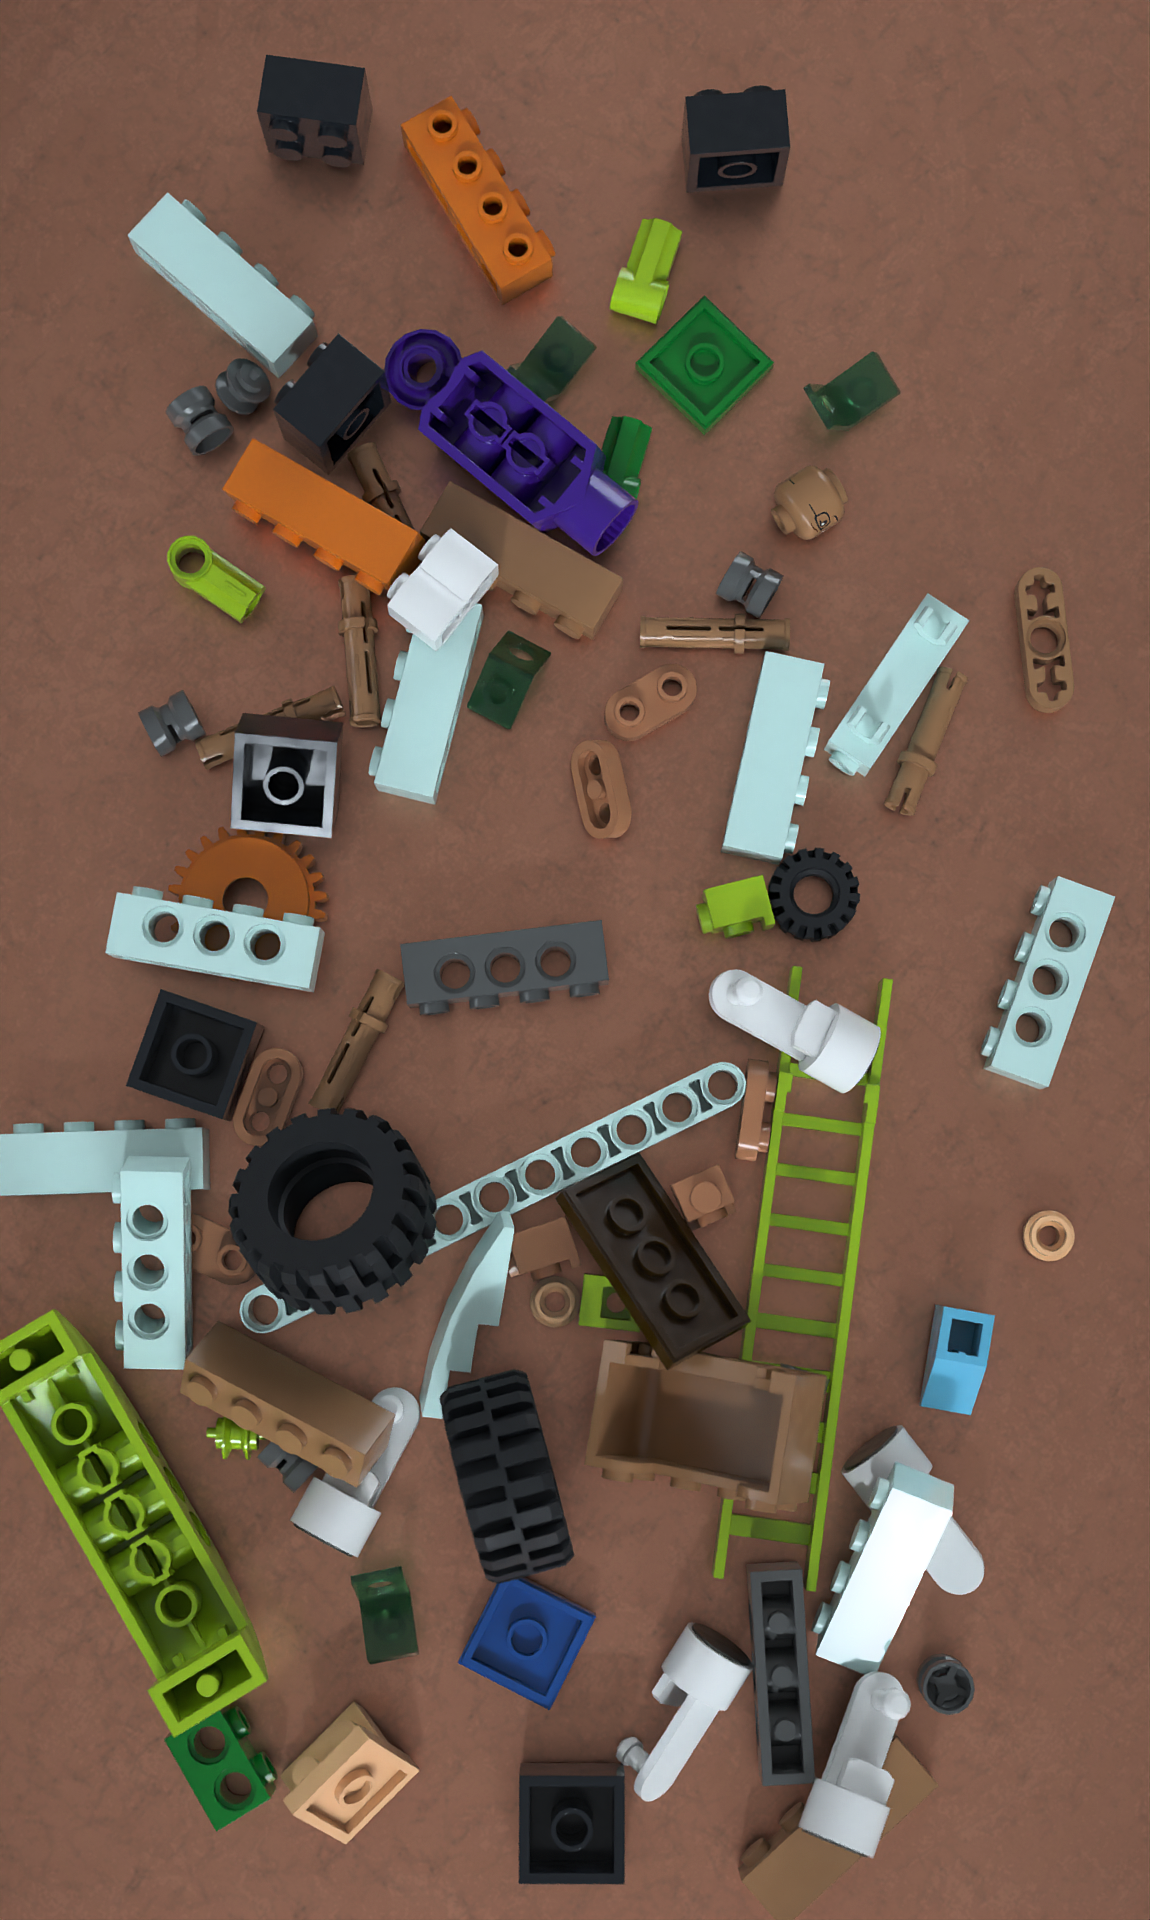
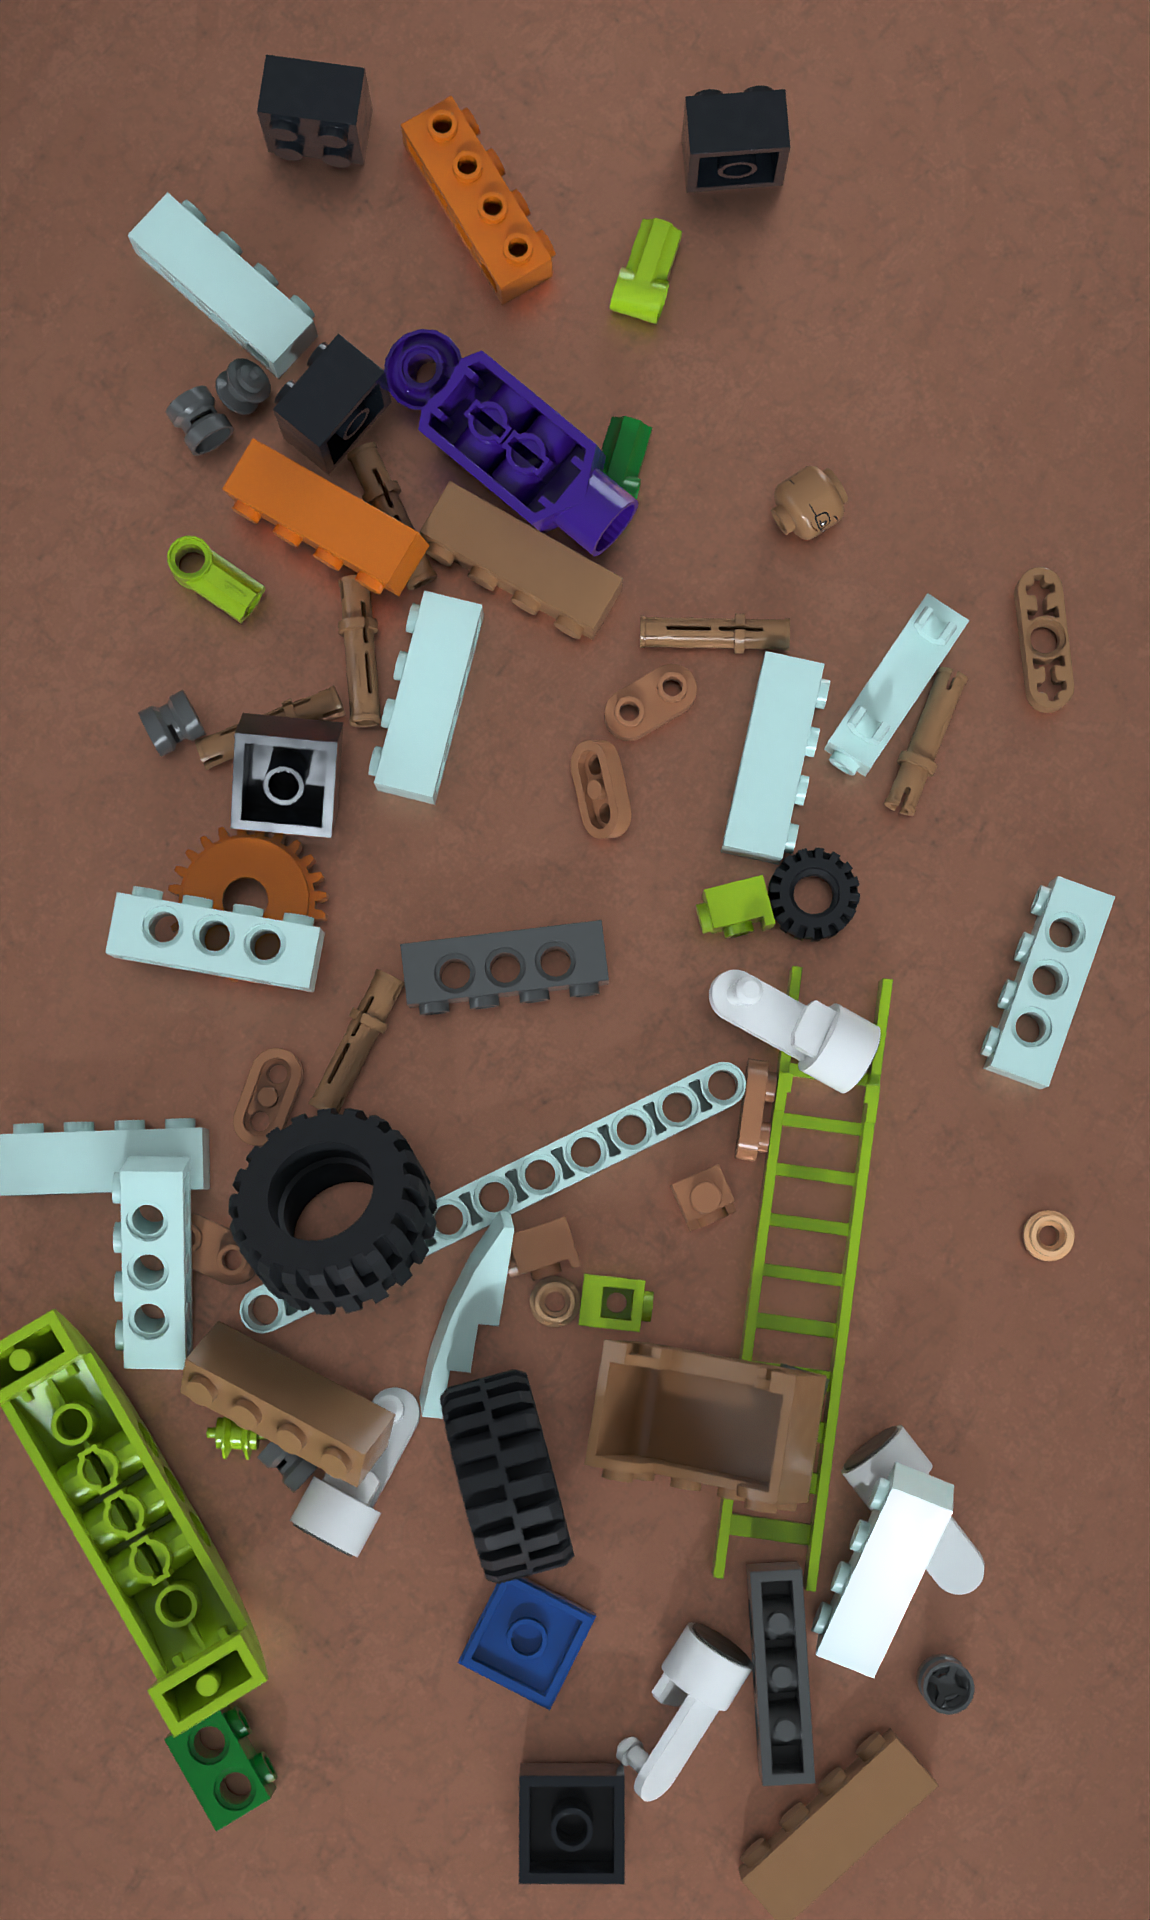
black brick [126,989,264,1121] -> none
light nougat bracket [280,1702,420,1844] -> none
clear green bracket [351,1566,419,1665] -> none
white brick [386,528,499,651] -> none
clear green bracket [467,631,551,729] -> none
clear green bracket [507,316,597,403] -> none
dark brown tile [555,1153,751,1370] -> none
green tile [635,295,774,435] -> none
dark grey wheel [716,551,784,619] -> none
white piece [798,1671,911,1858] -> none
clear green bracket [803,352,901,431] -> none
medium azure slope [919,1305,995,1415] -> none

